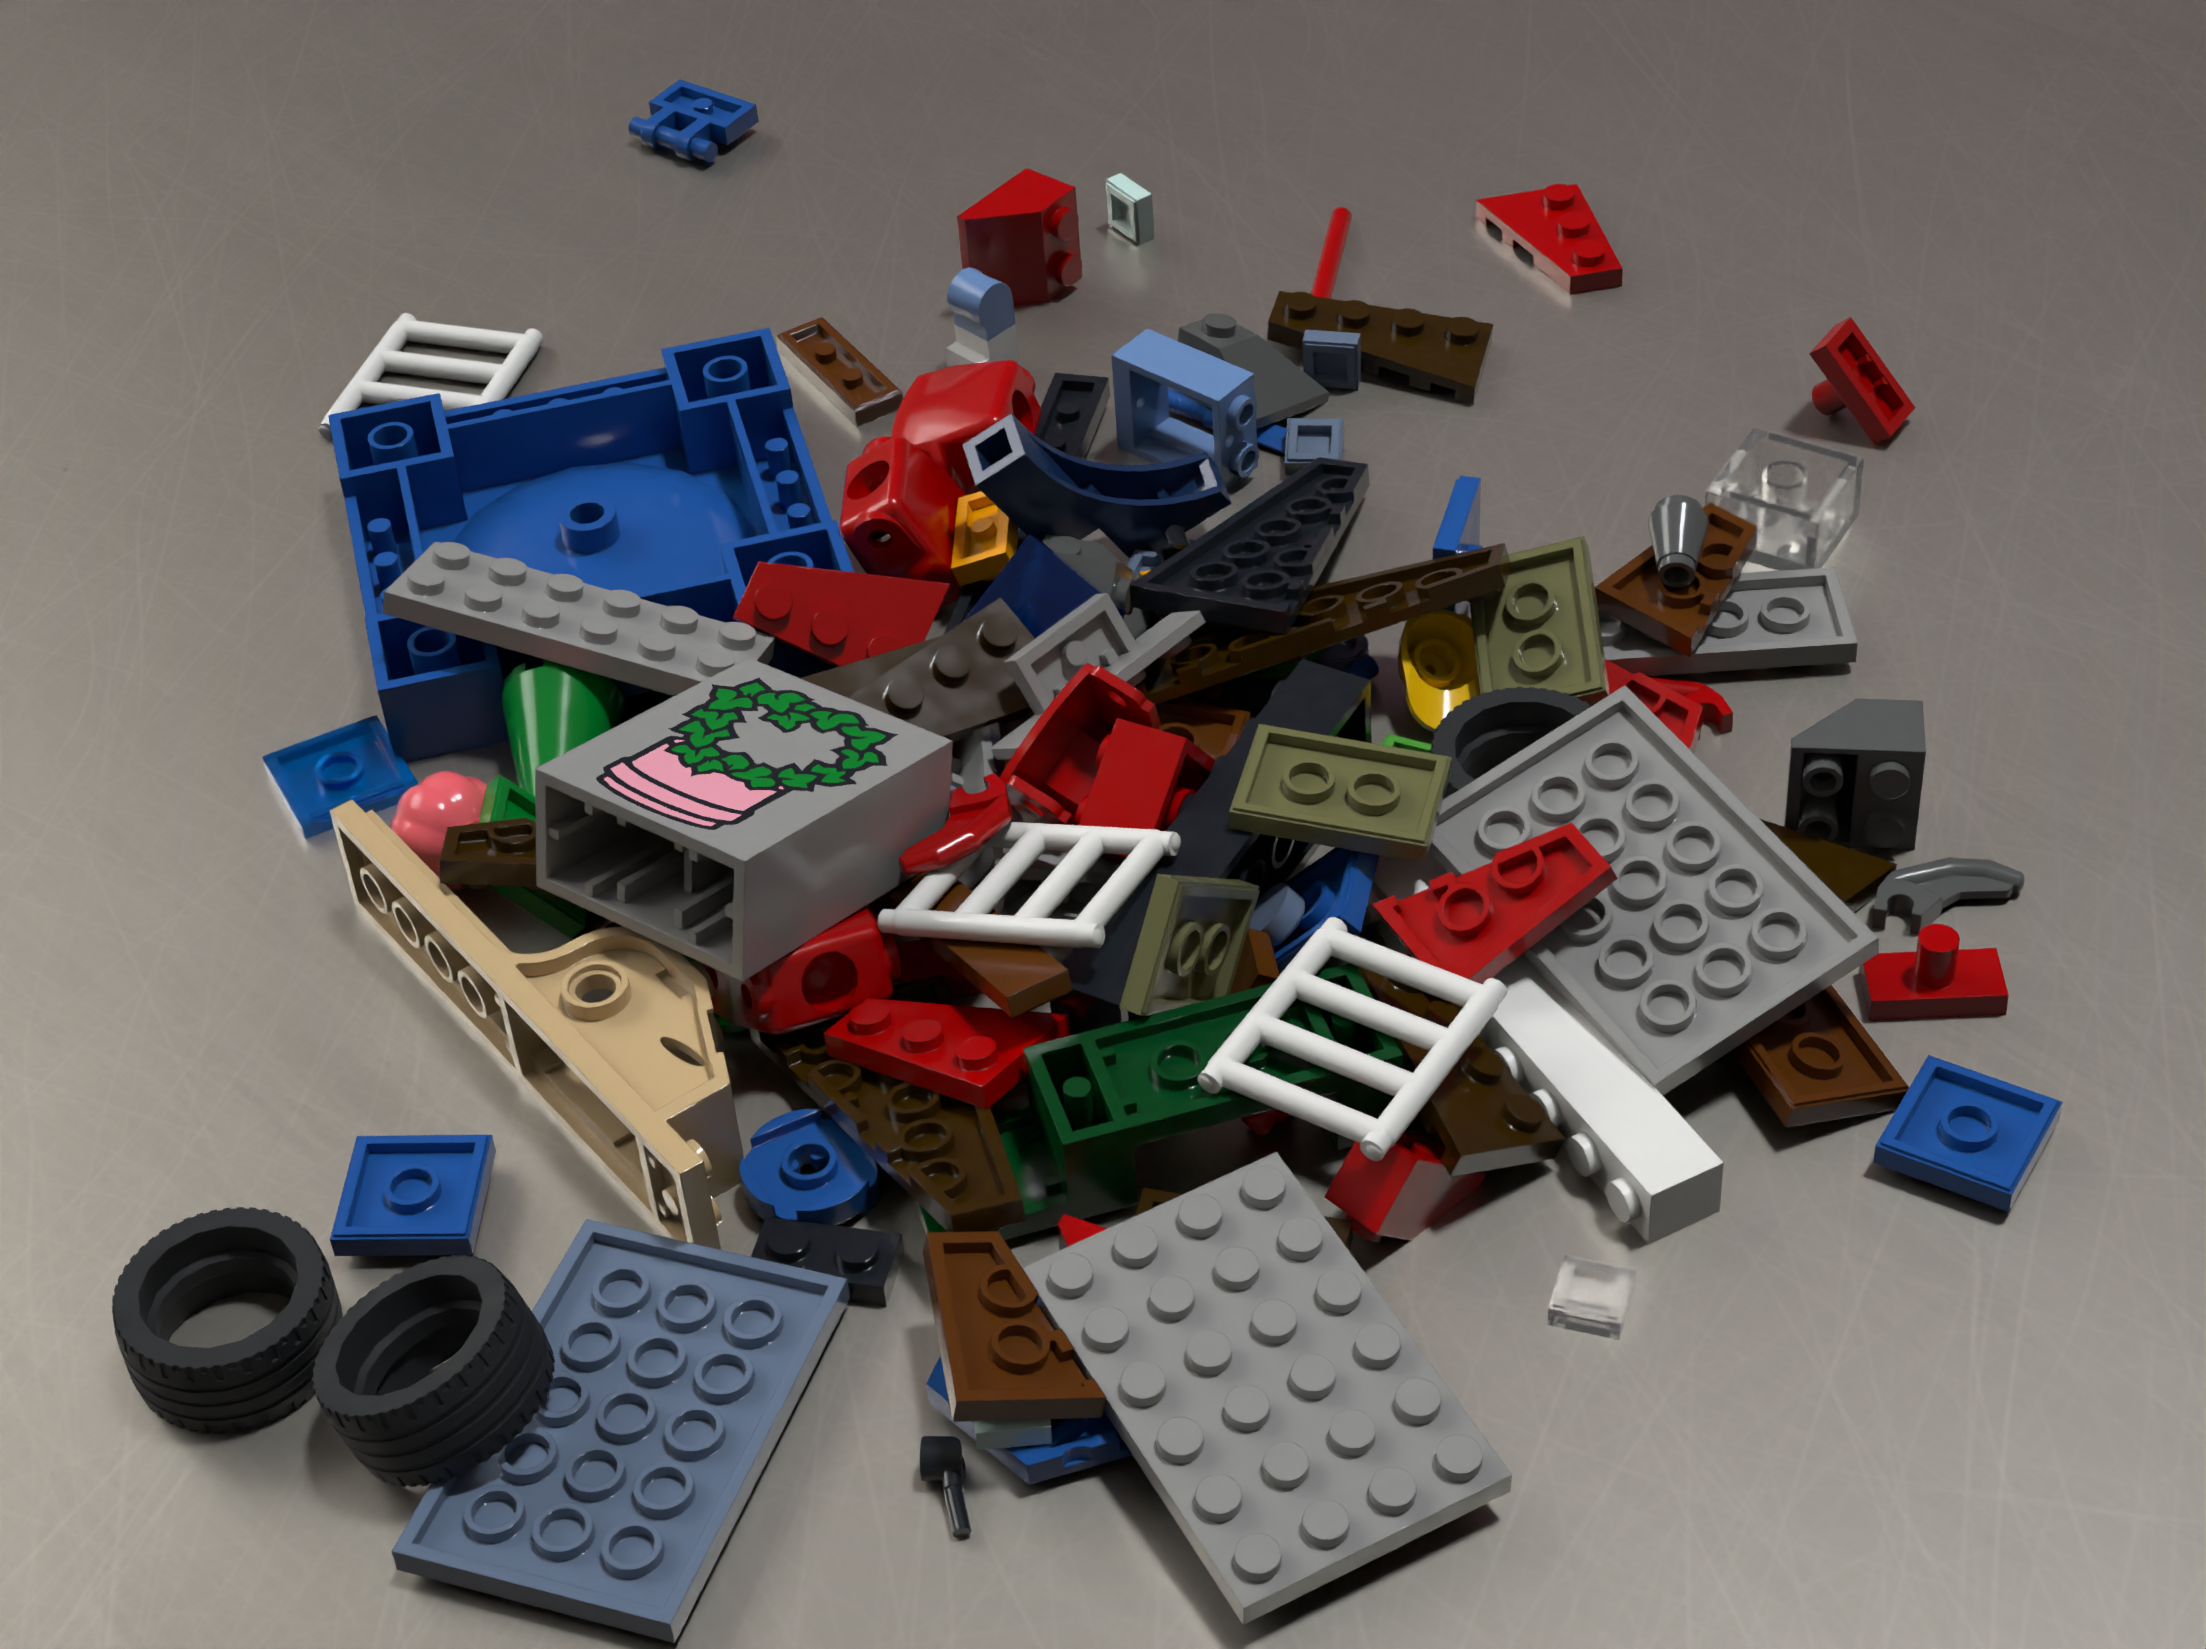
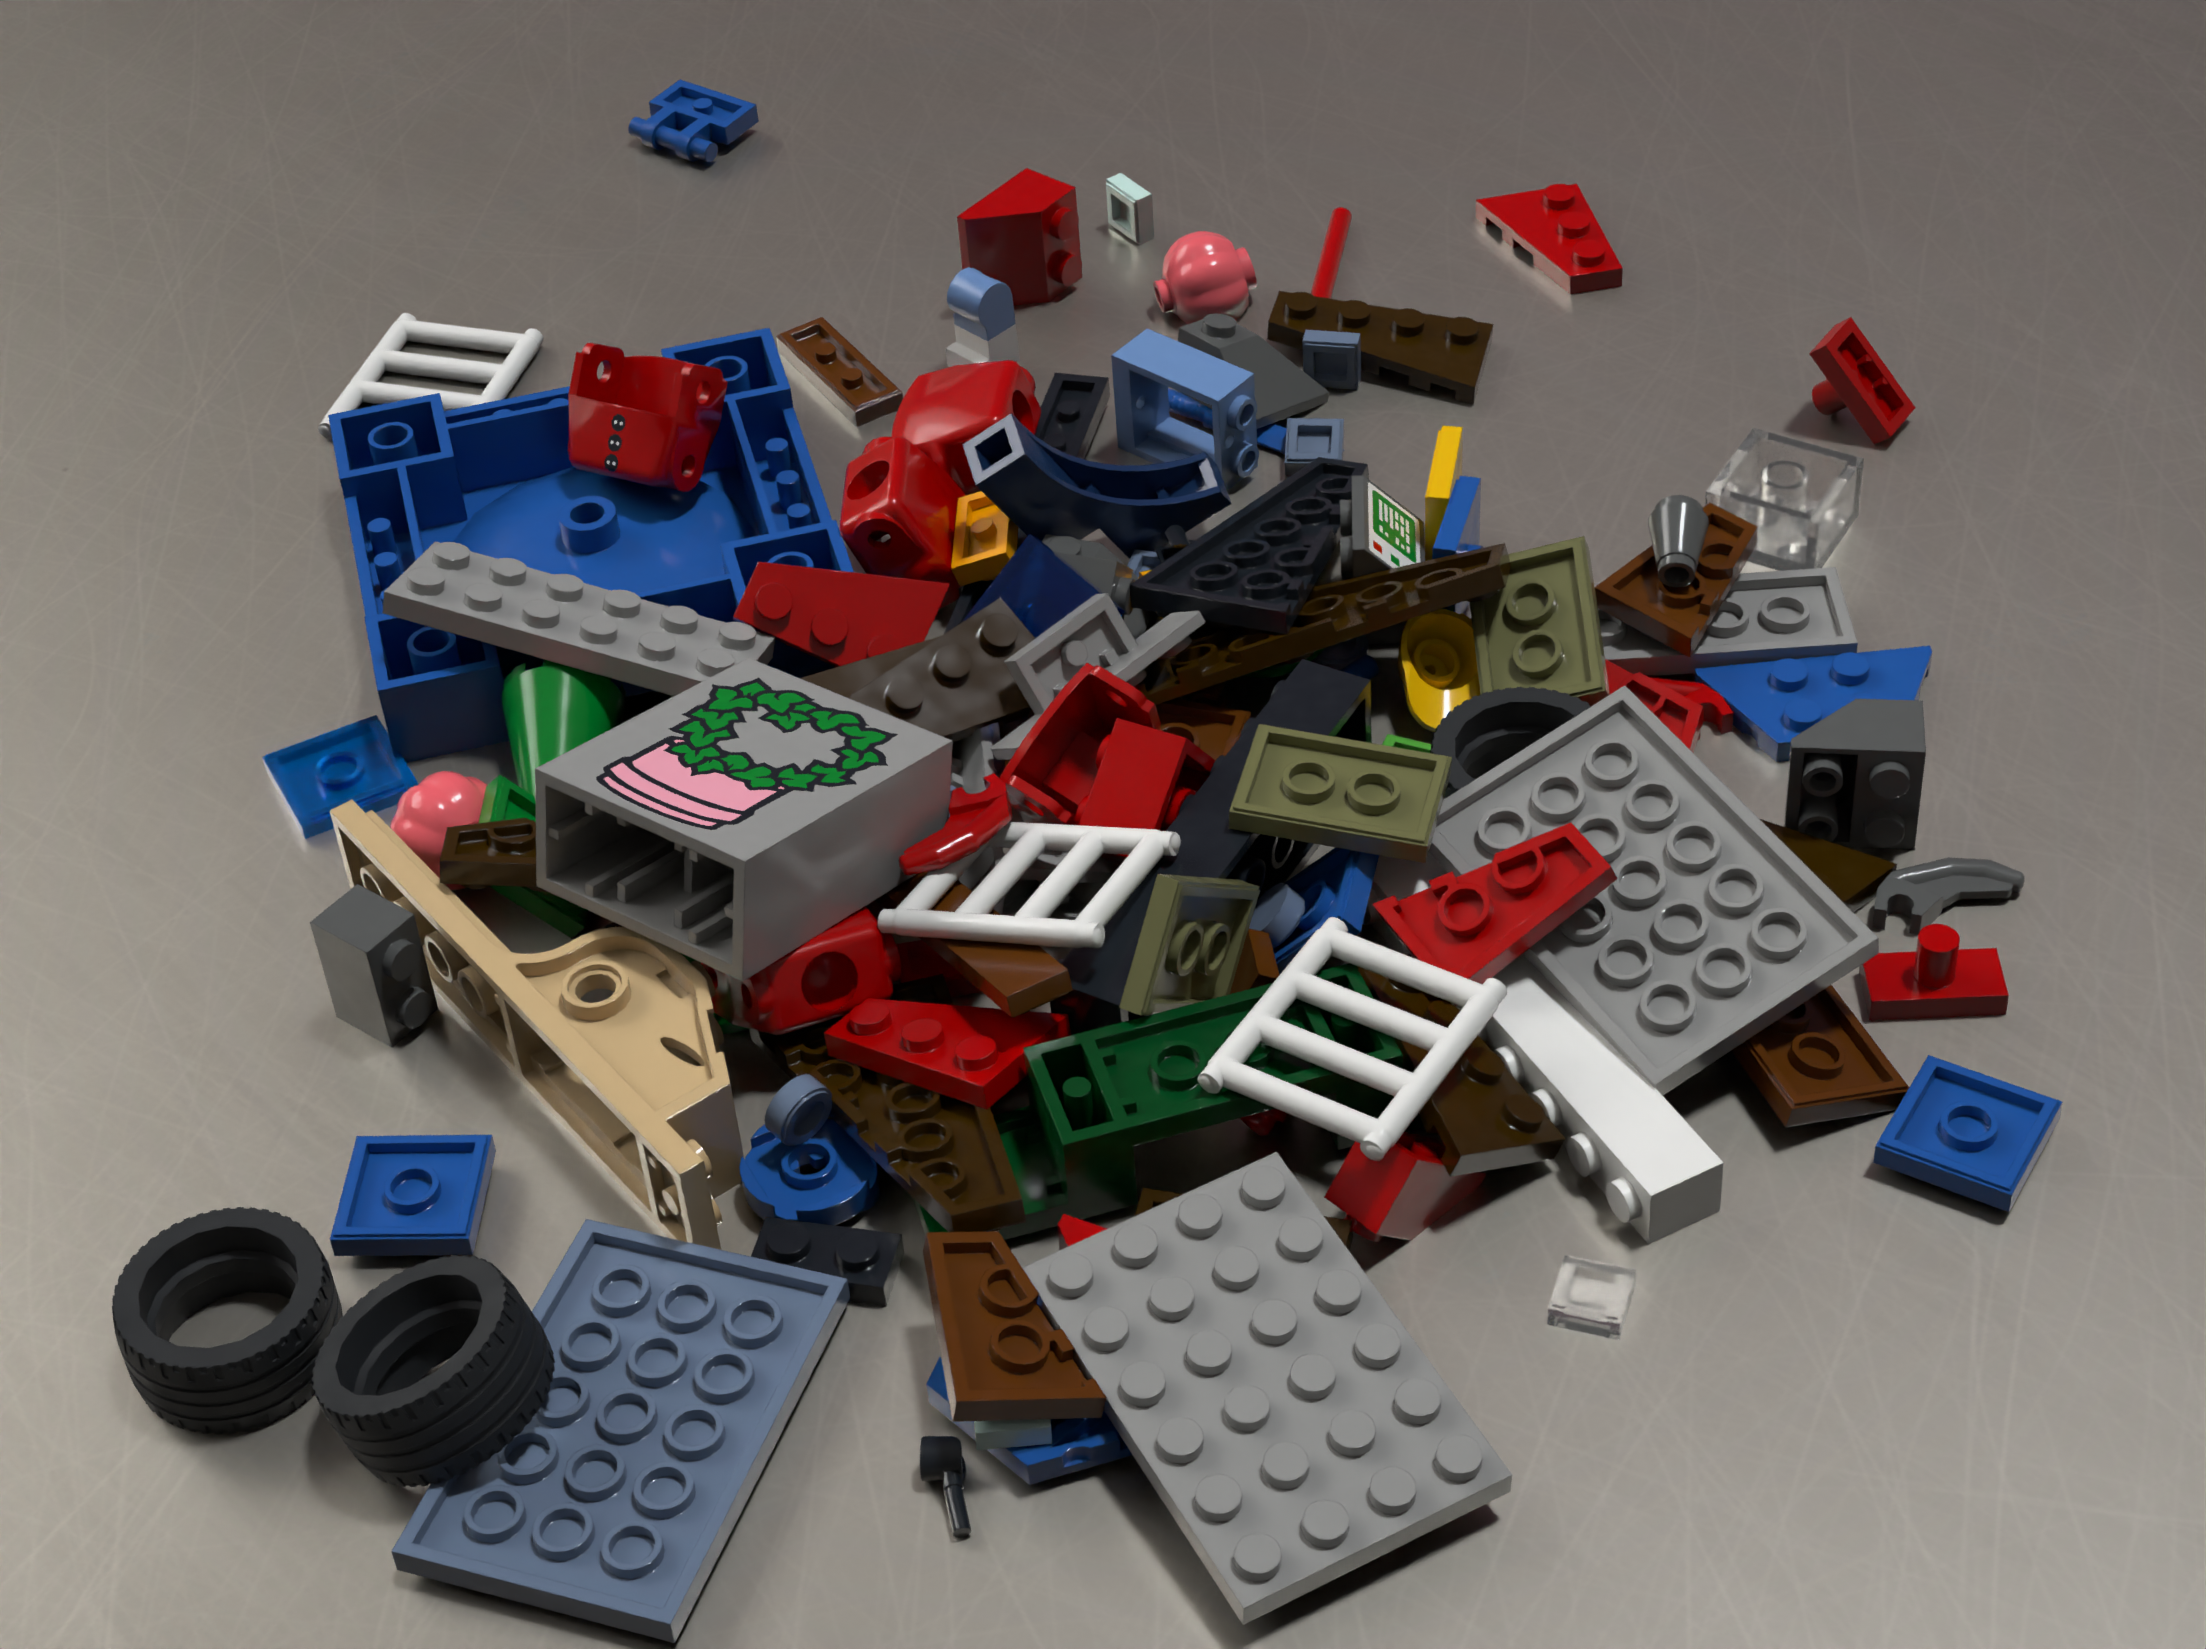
none -> dark grey brick [310,884,438,1048]
none -> red piece [568,342,728,492]
none -> sand blue tile [764,1074,832,1146]
none -> coral plant [1153,231,1257,324]
none -> slope [1340,475,1425,644]
none -> yellow tile [1425,426,1463,561]
none -> blue wing [1694,646,1932,762]

